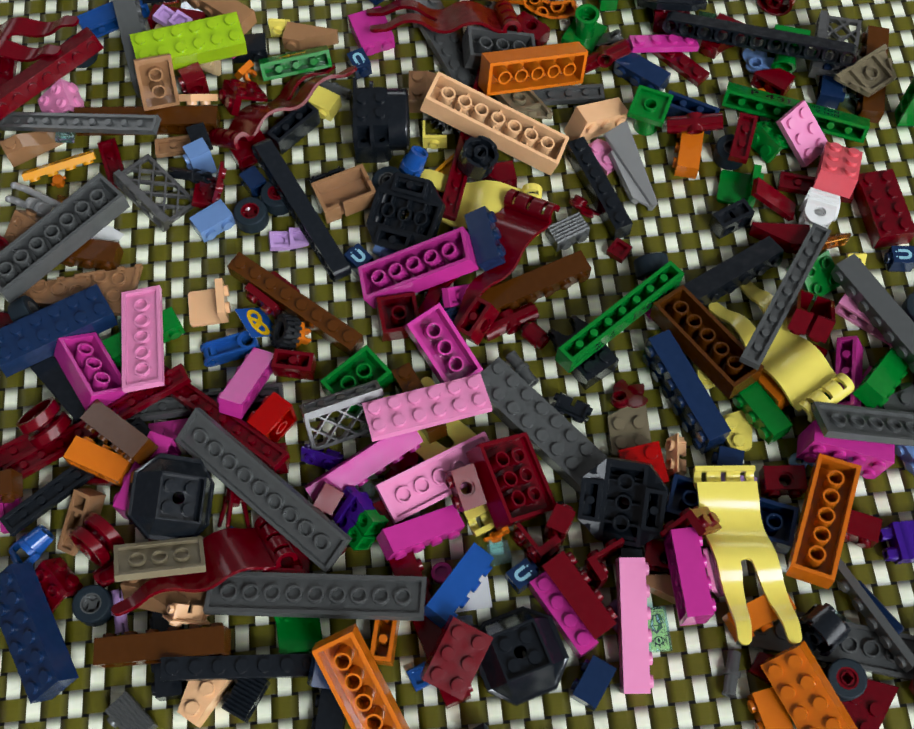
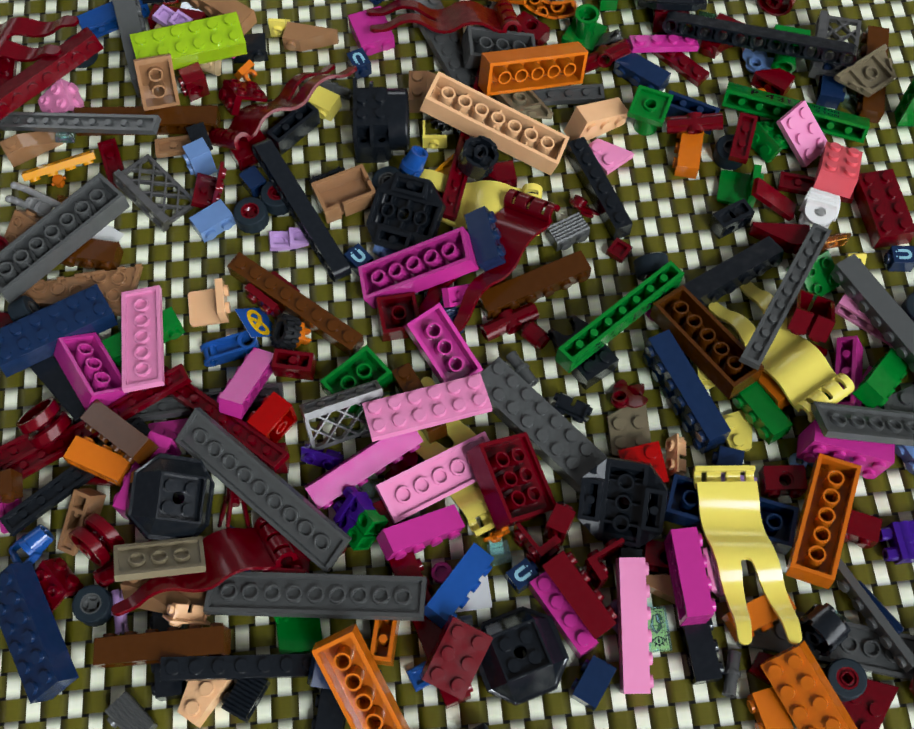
black pin [168,167,213,184] -> none
light nougat plate [178,94,218,105] -> none
green brick [258,45,333,81] -> none
brick [312,481,344,515] -> none
brick [445,463,487,512] -> none
dark red brick [456,296,499,345] -> none
light grey wedge [603,121,658,211] -> none
dark red bracket [659,506,722,537] -> none
none -> black brick [677,618,724,685]

